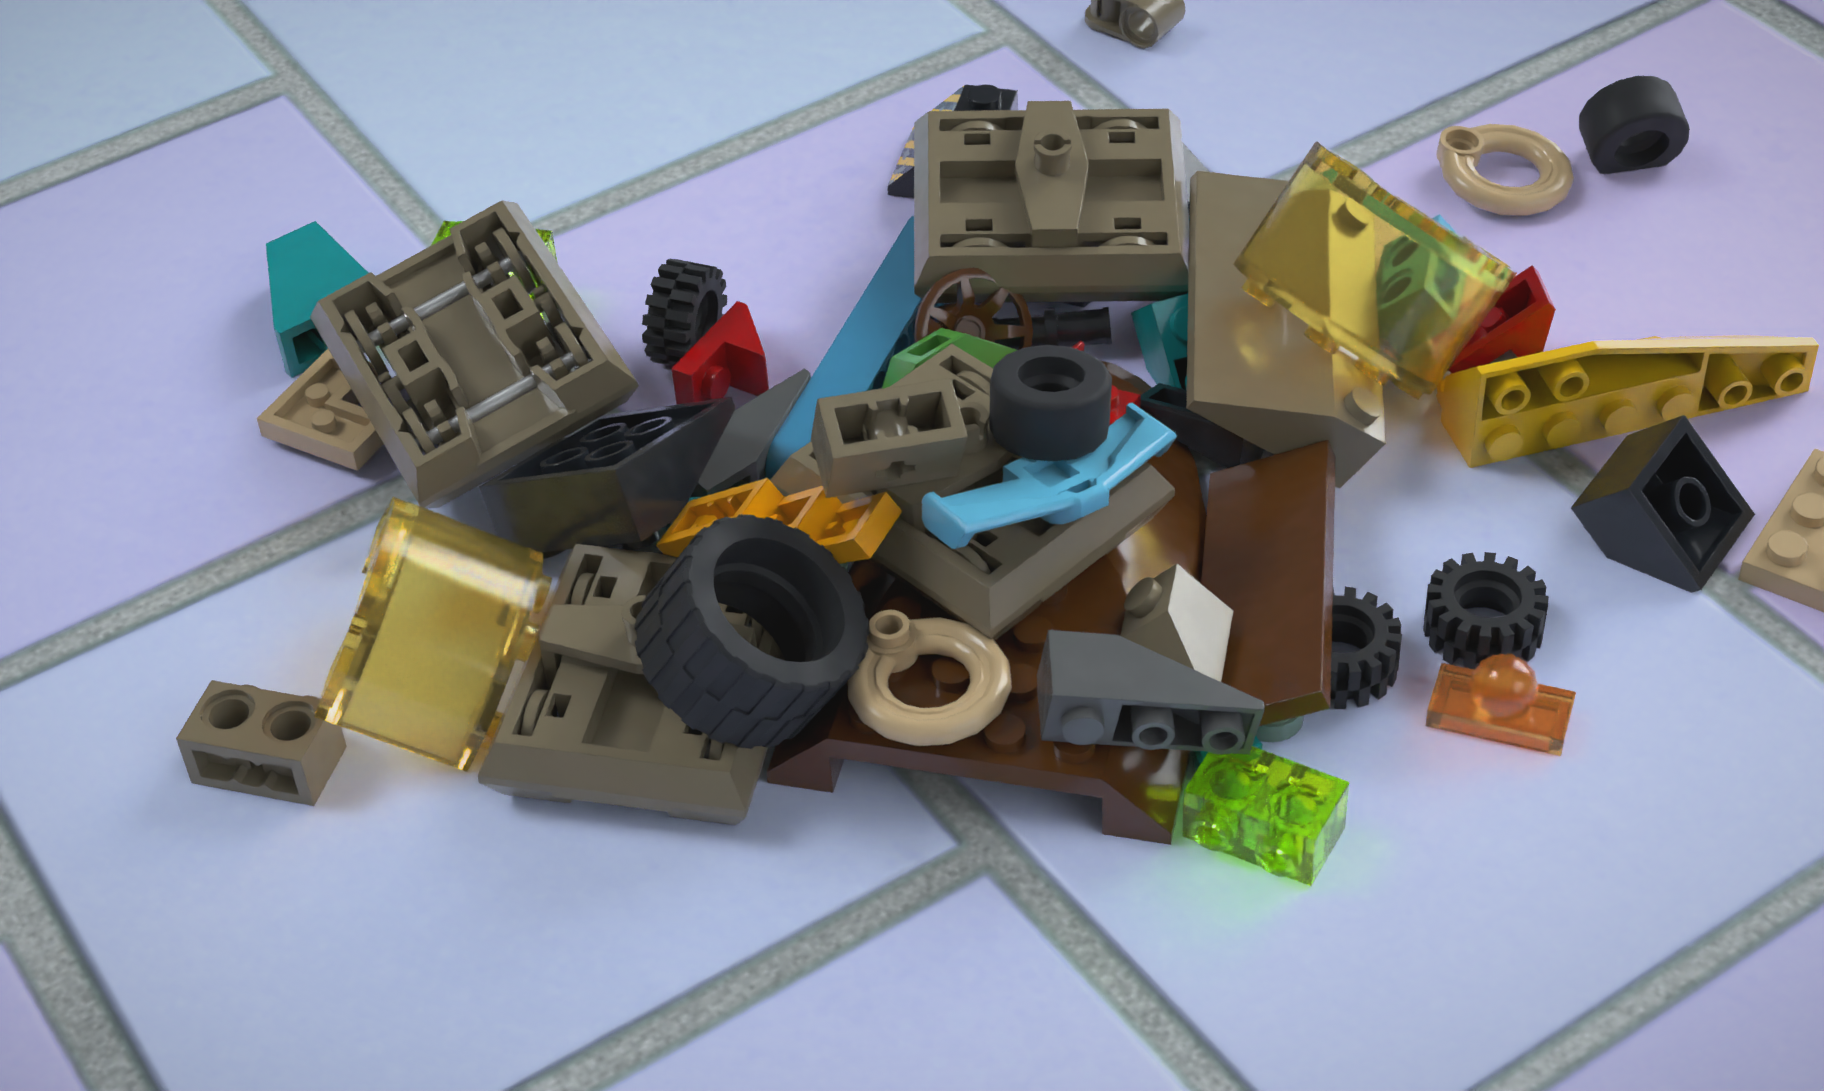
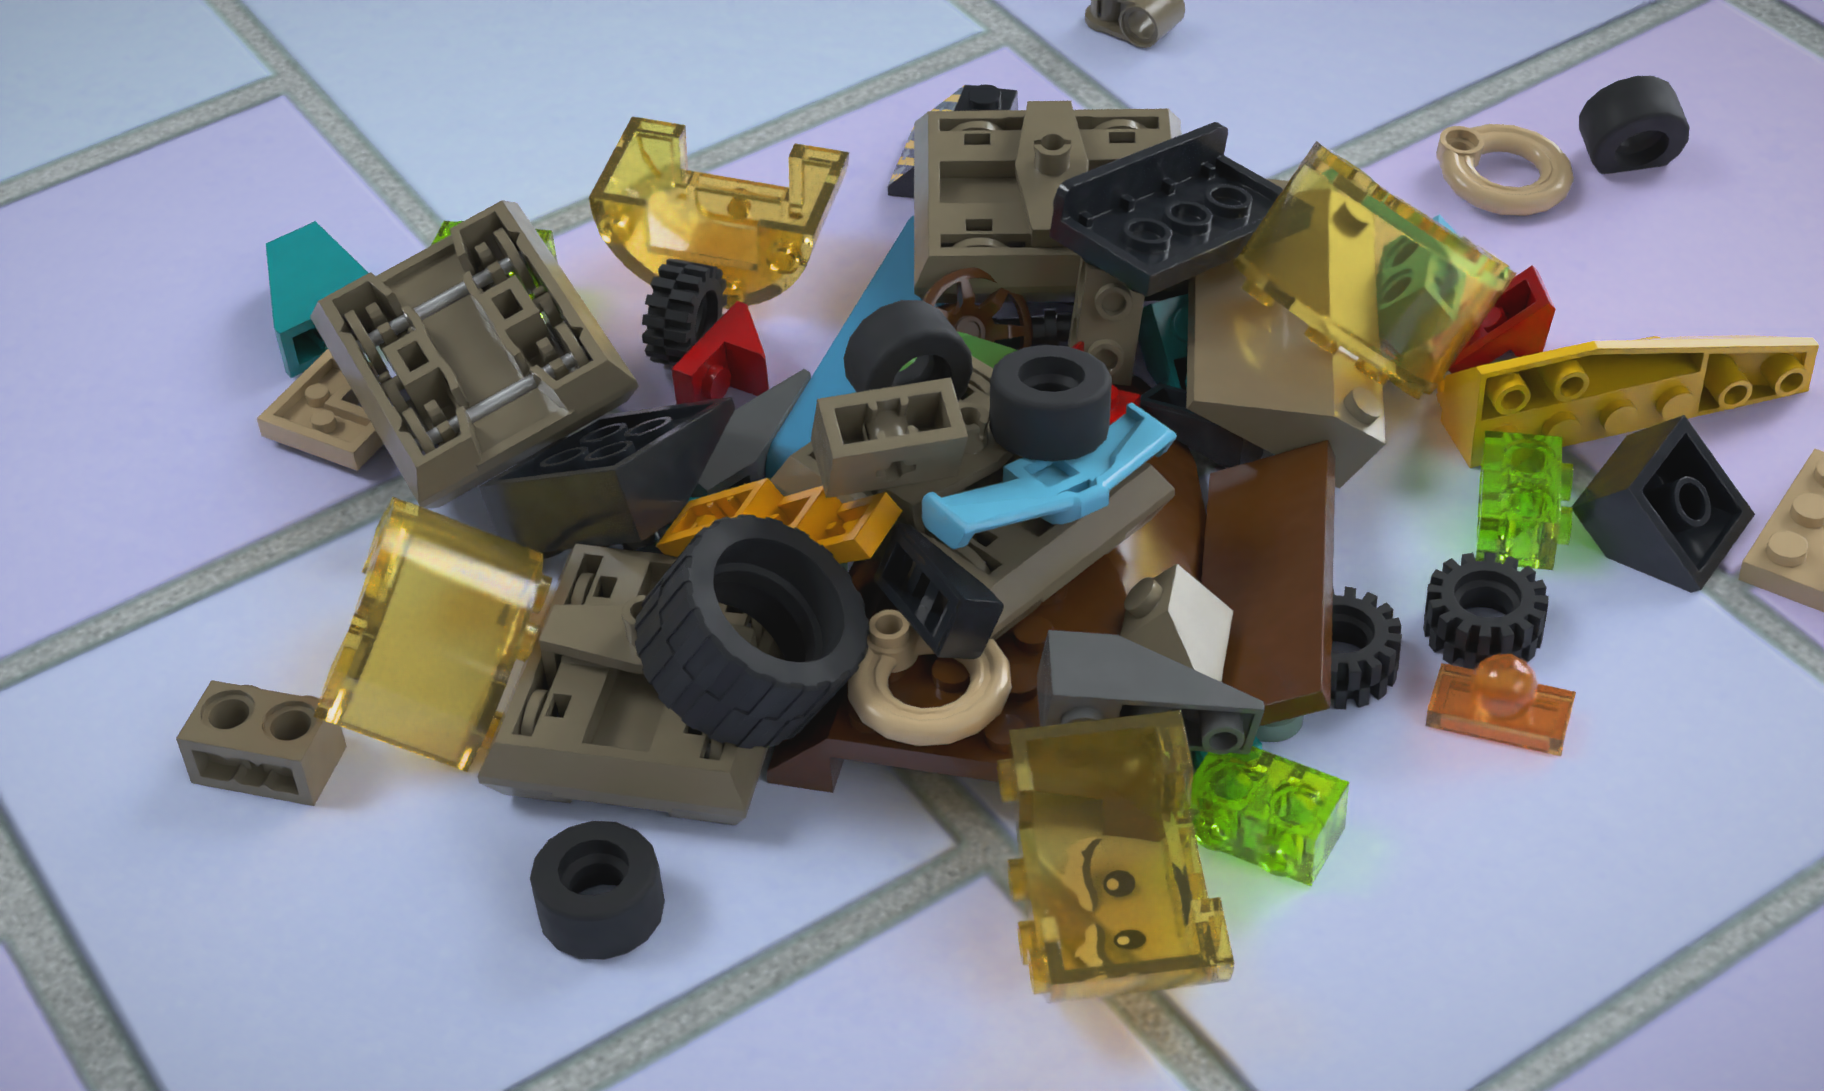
none -> black tyre [530,821,665,960]
none -> clear yellow cylinder [589,116,849,309]
none -> black tyre [843,300,973,401]
none -> black slope [873,523,1004,659]
none -> clear yellow cylinder [997,710,1235,1004]
none -> black bracket [1049,122,1313,297]
none -> dark tan brick [1068,258,1145,386]
none -> clear neon green brick [1475,431,1573,570]

